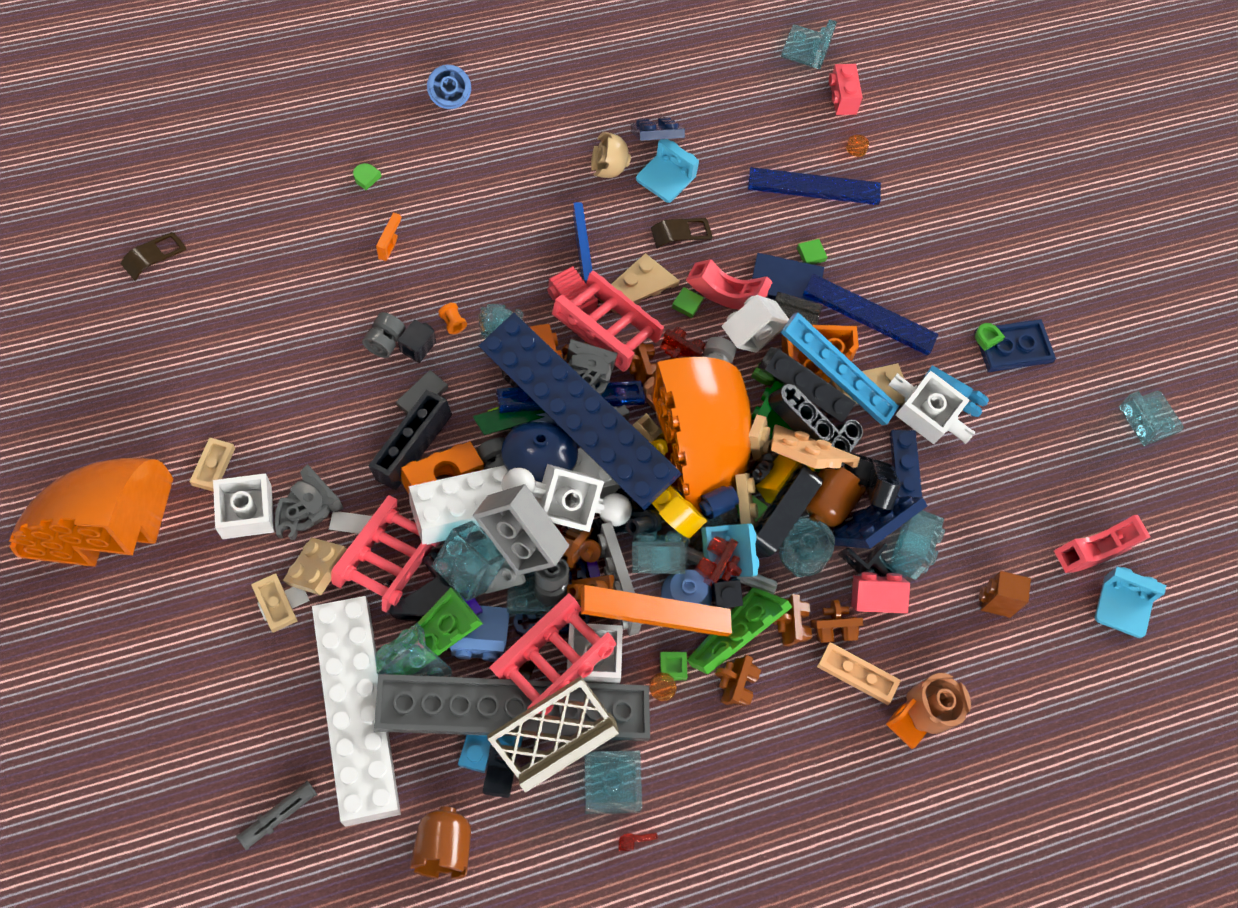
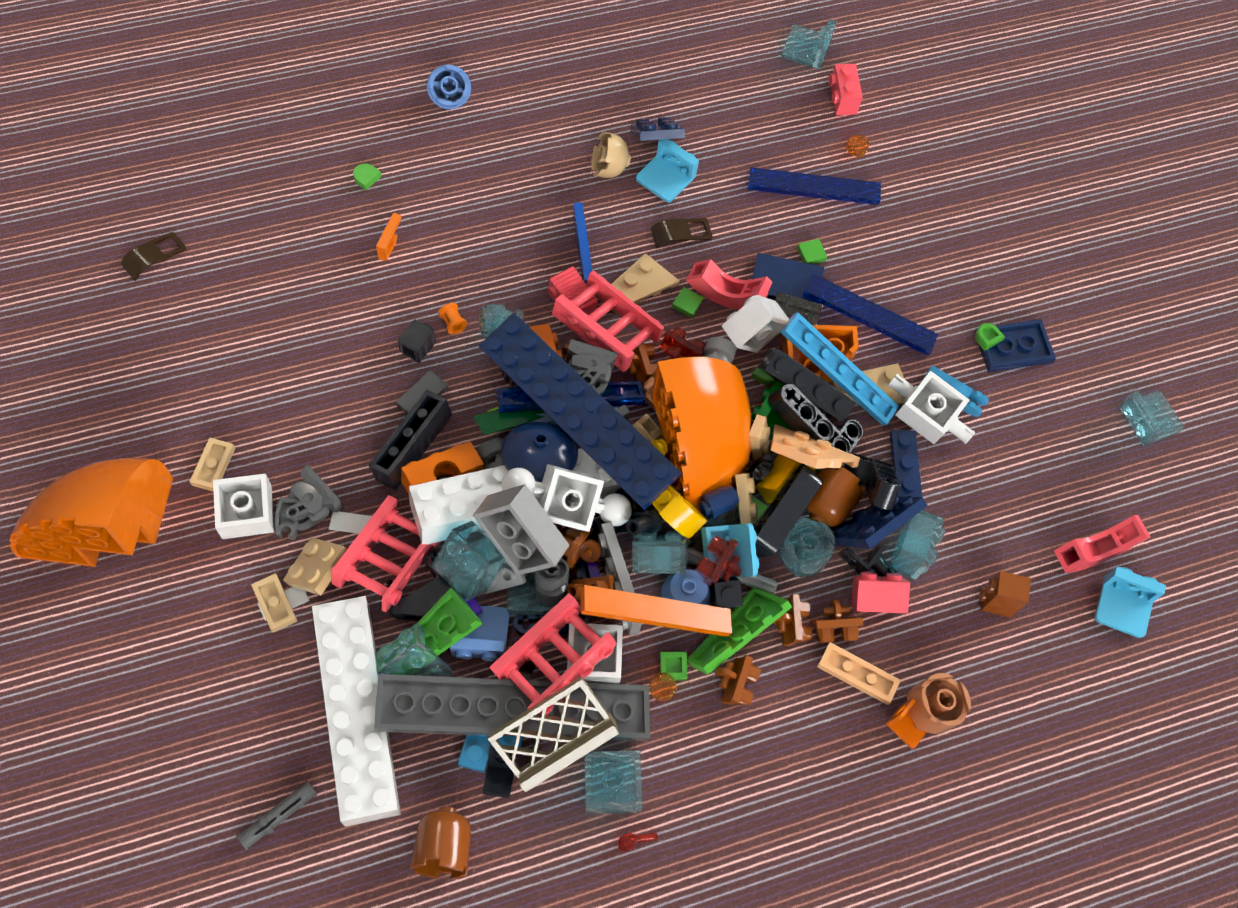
dark grey wheel [362,312,406,358] -> none

